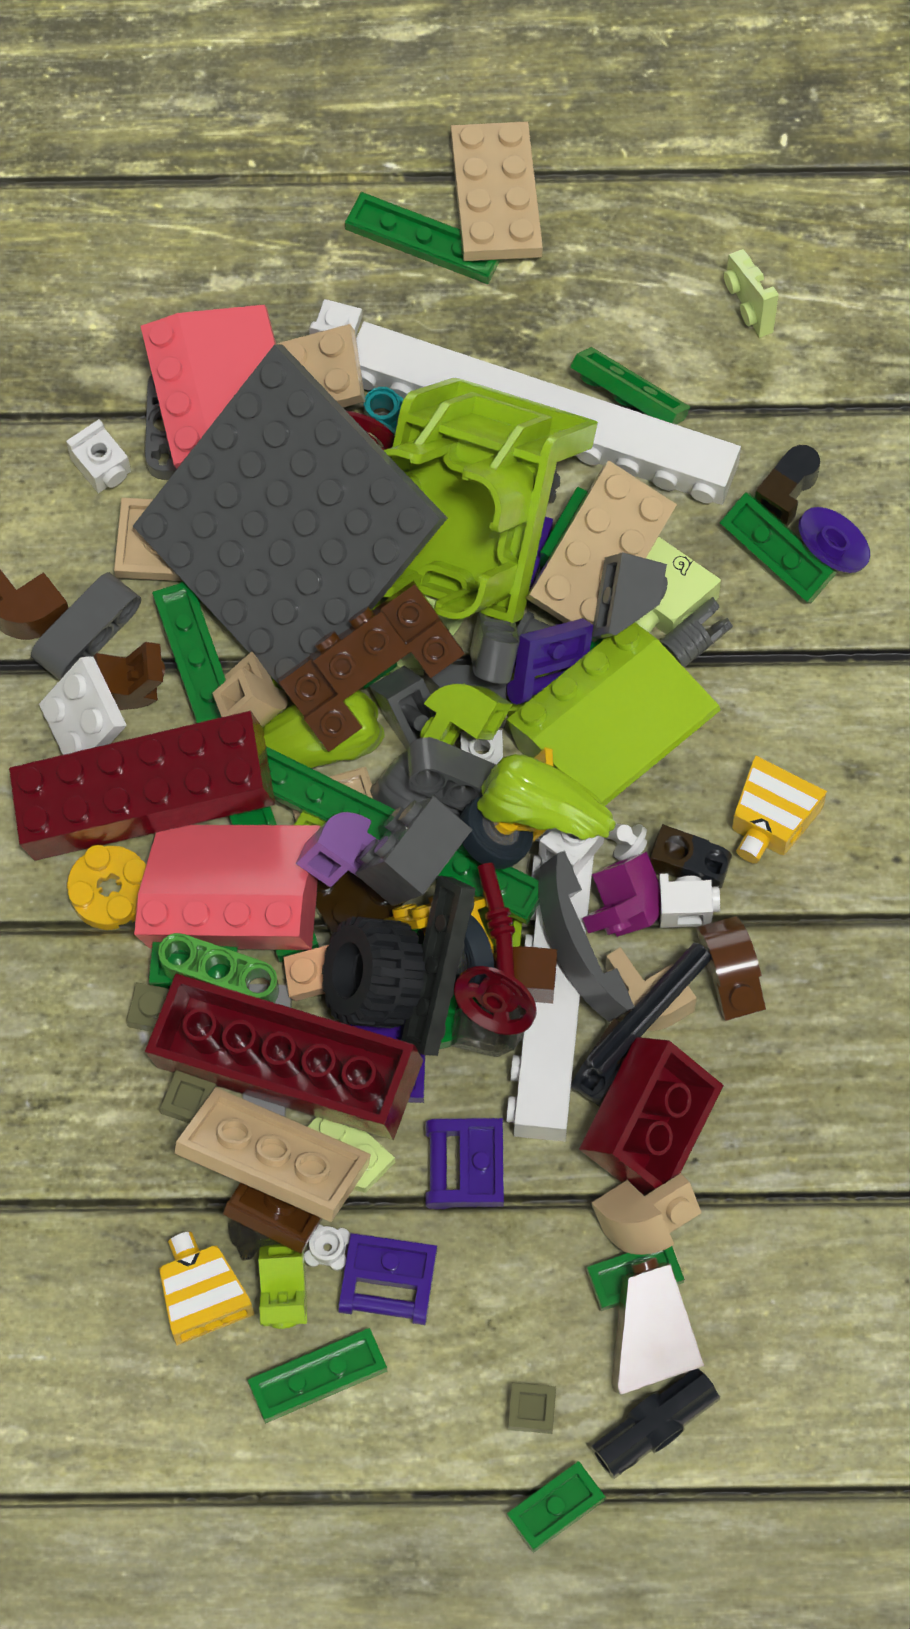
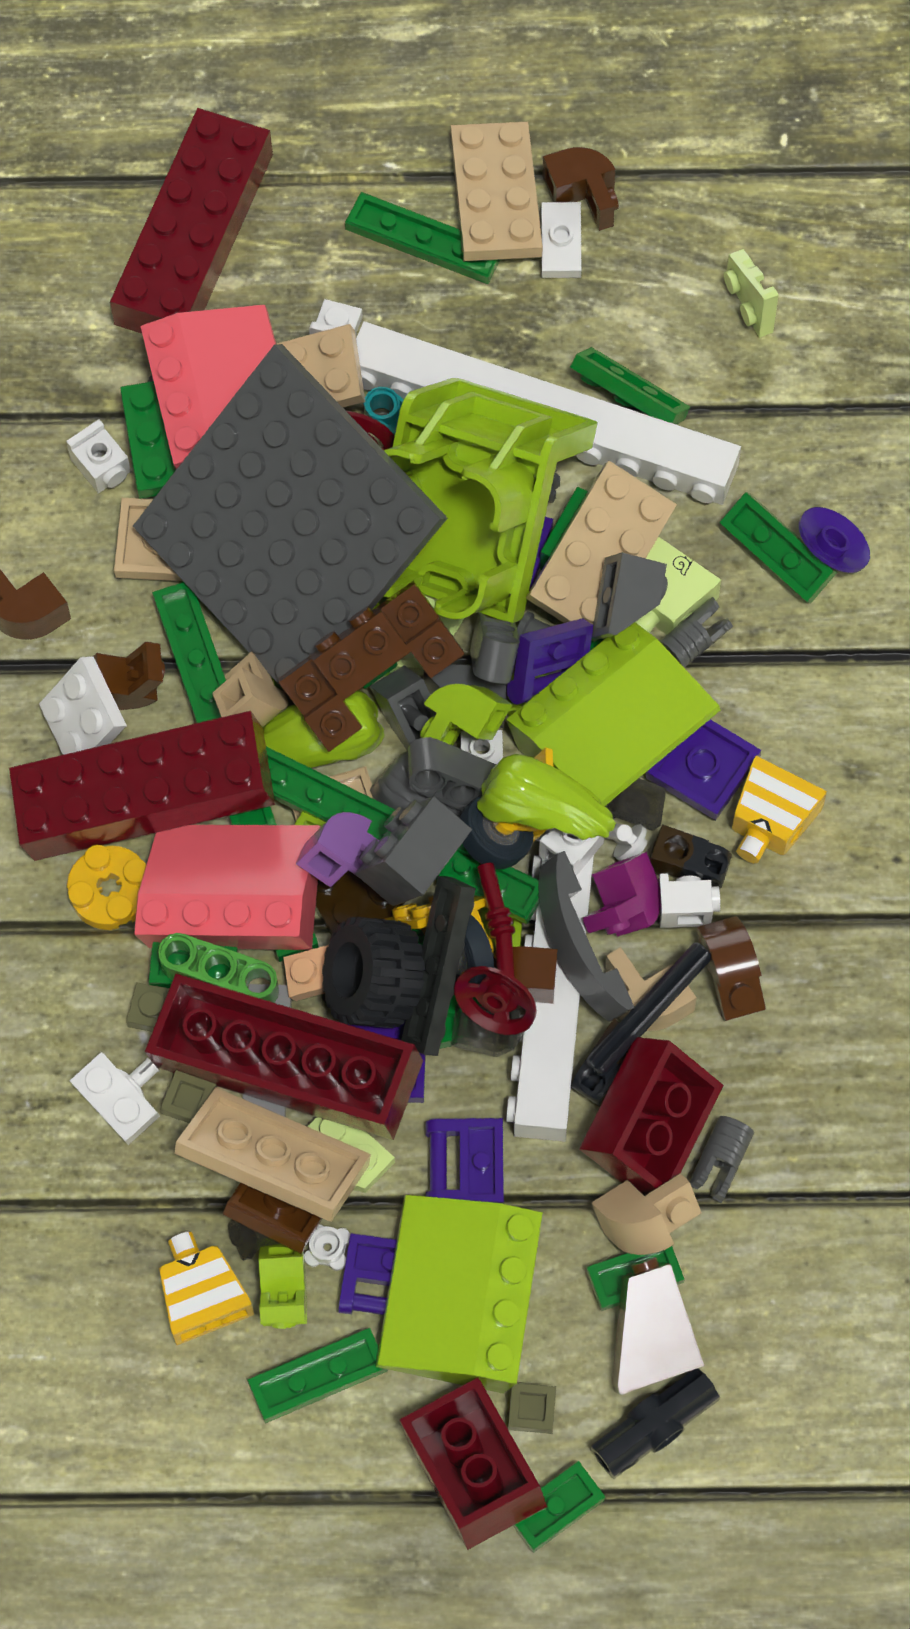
dark grey beam [31,572,141,680] -> none
leg [755,445,820,527] -> none
none -> white plate [70,1052,160,1145]
none -> dark red brick [110,108,273,334]
none -> green plate [120,381,175,499]
none -> lime slope [376,1195,543,1394]
none -> dark red brick [399,1377,547,1550]
none -> white plate [541,202,581,278]
none -> reddish brown brick [543,147,619,231]
none -> clear smoke bracket [605,778,666,831]
none -> dark purple plate [646,719,761,821]
none -> dark grey hinge [689,1116,754,1203]

